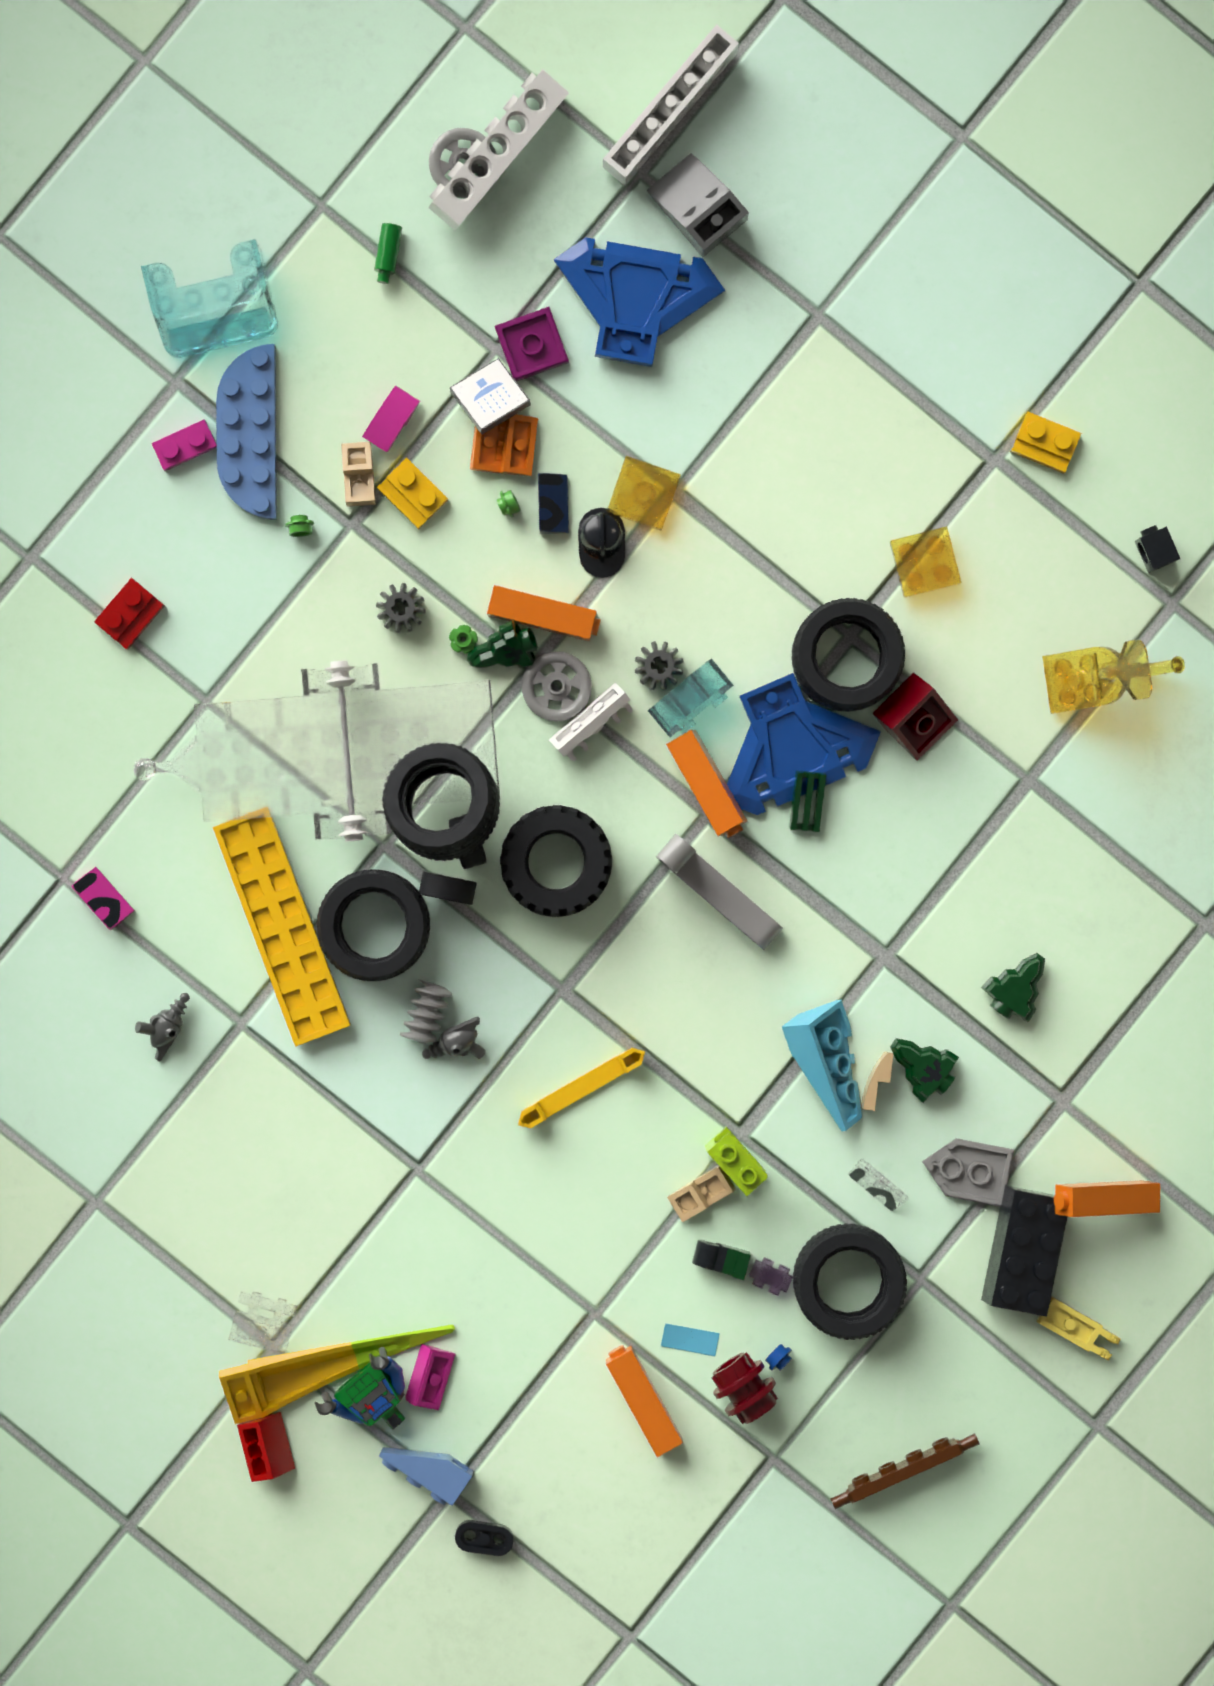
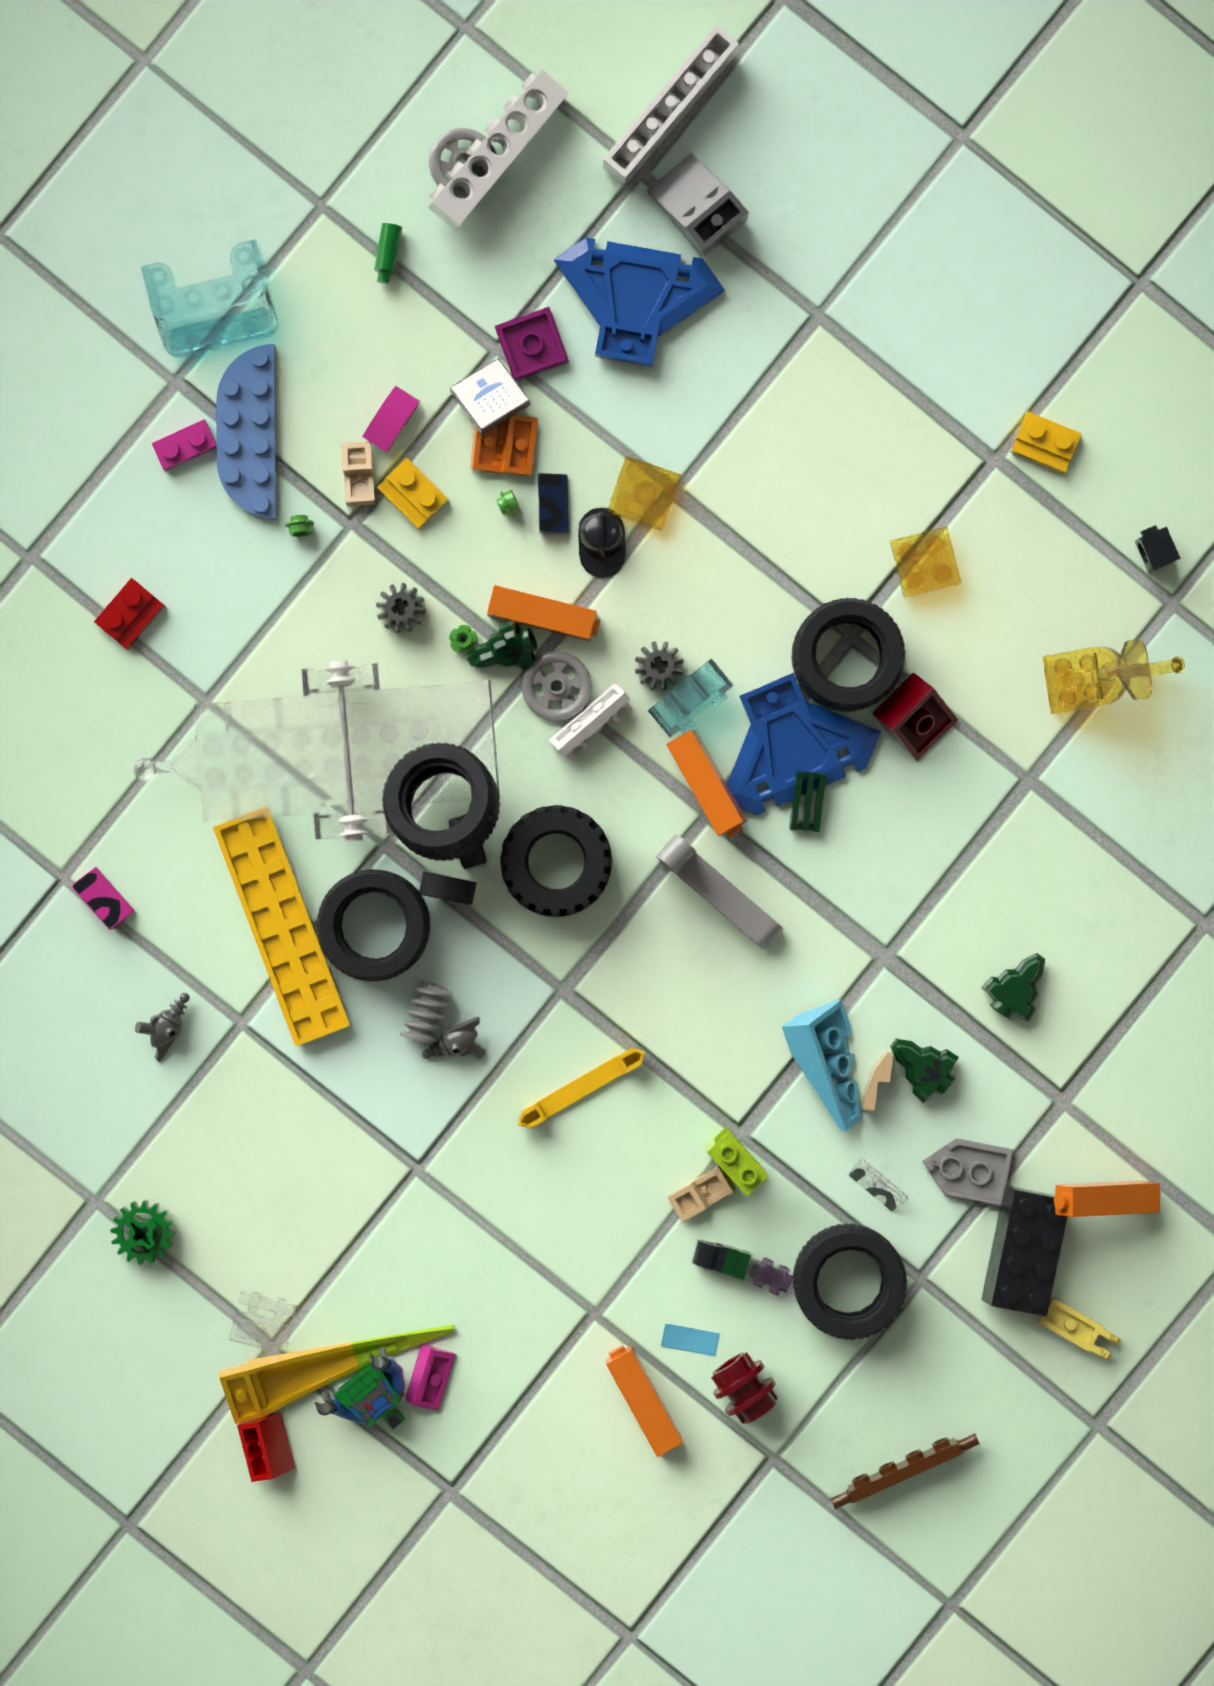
medium blue slope [379,1447,473,1506] -> none
black plate [455,1520,514,1556] -> none
blue plate [765,1344,792,1371] -> none
none -> green gear [110,1200,176,1265]

